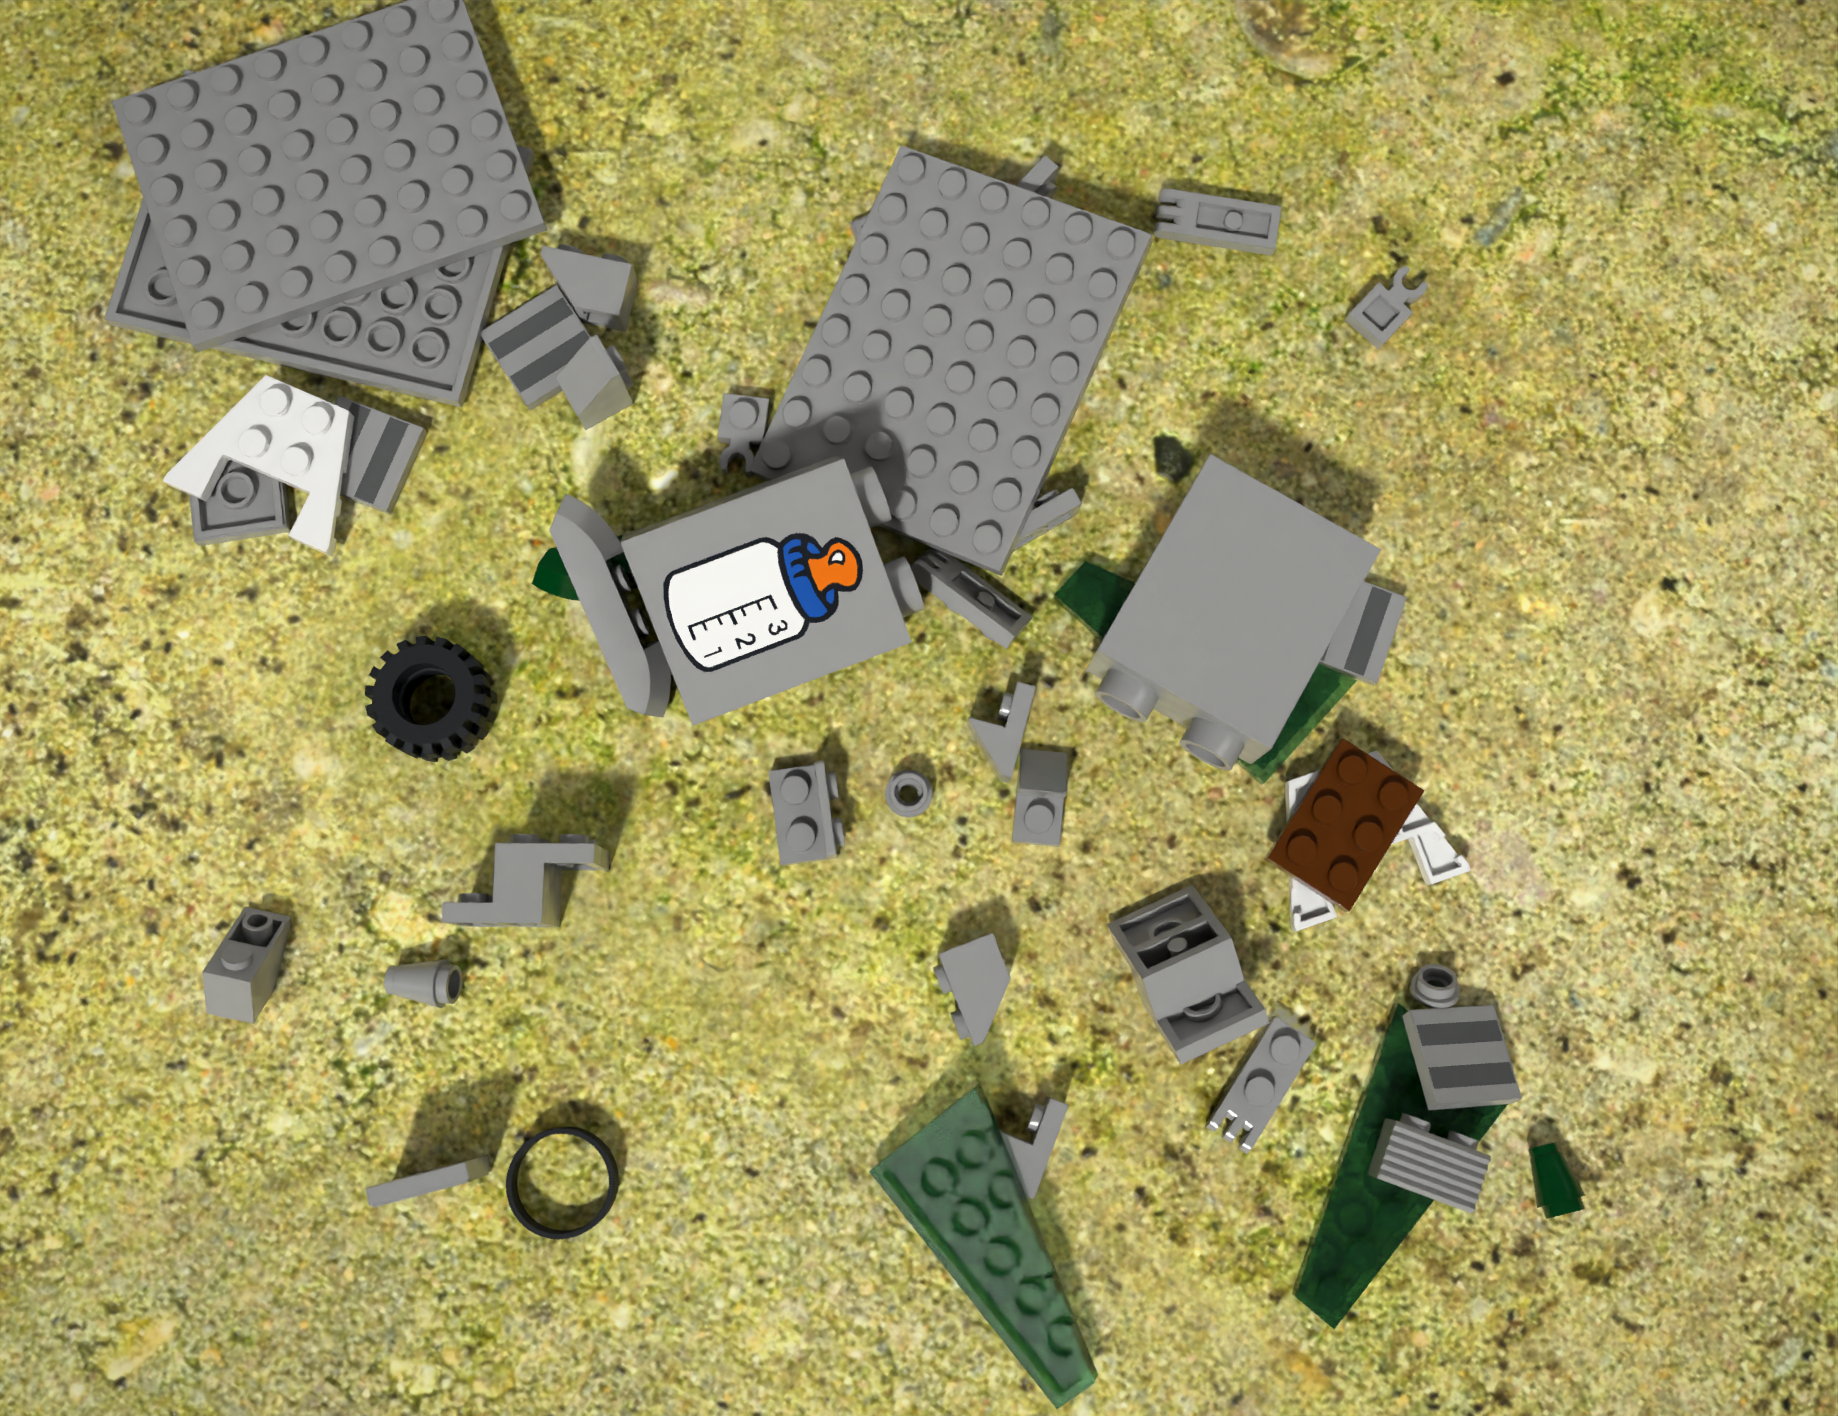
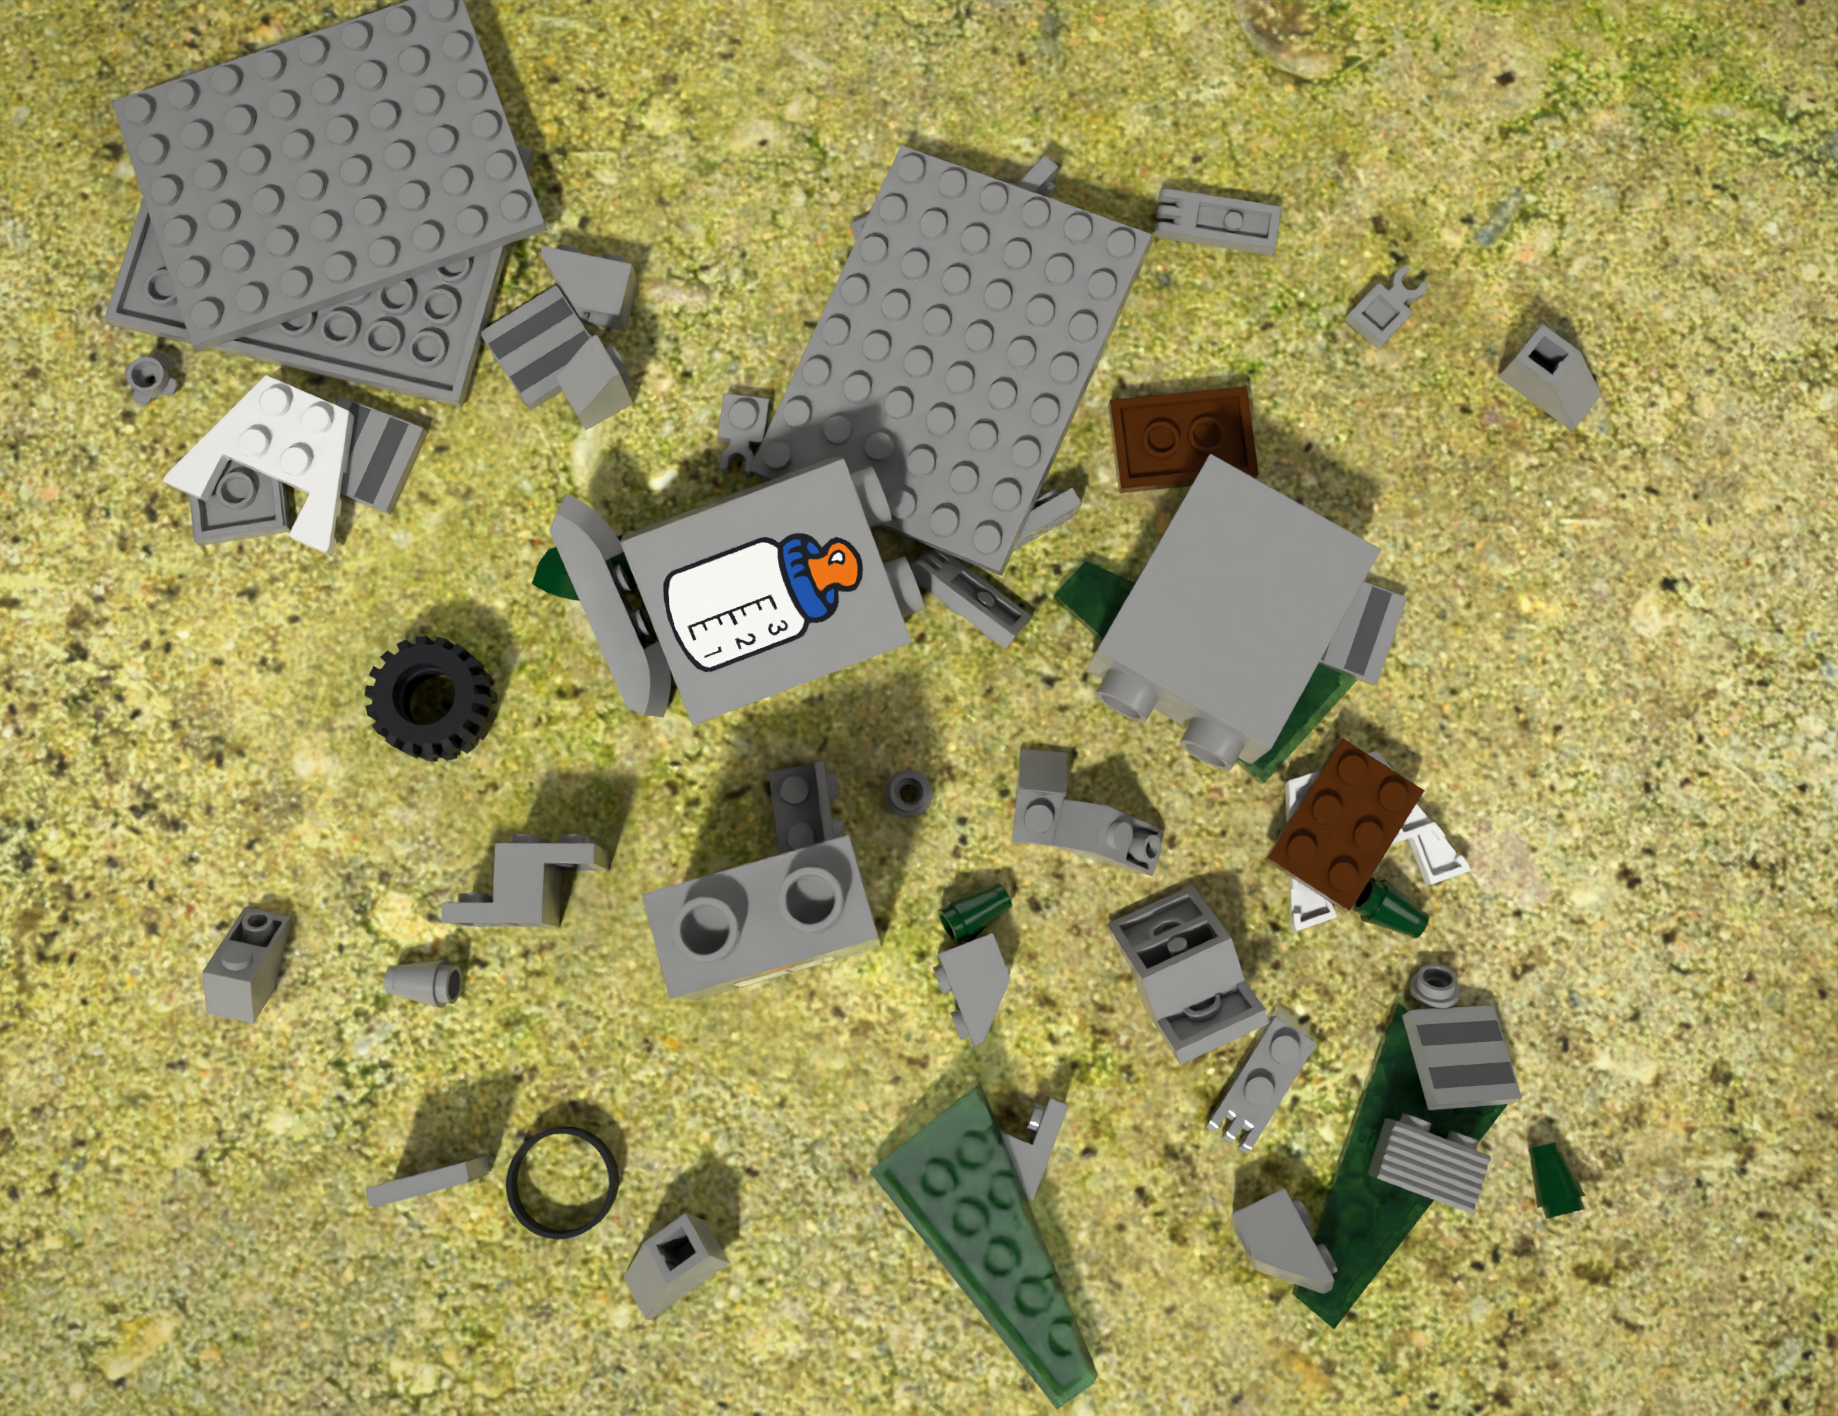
light grey slope [967,682,1036,783] -> none
none -> light grey plate [125,354,178,405]
none -> light grey slope [624,1213,730,1320]
none -> light grey brick [642,835,882,1000]
none -> dark green cone [938,882,1012,944]
none -> light grey slope [1052,799,1165,876]
none -> reddish brown plate [1108,386,1259,493]
none -> light grey slope [1231,1188,1337,1294]
none -> dark green cone [1353,878,1429,939]
none -> light grey slope [1498,324,1601,431]

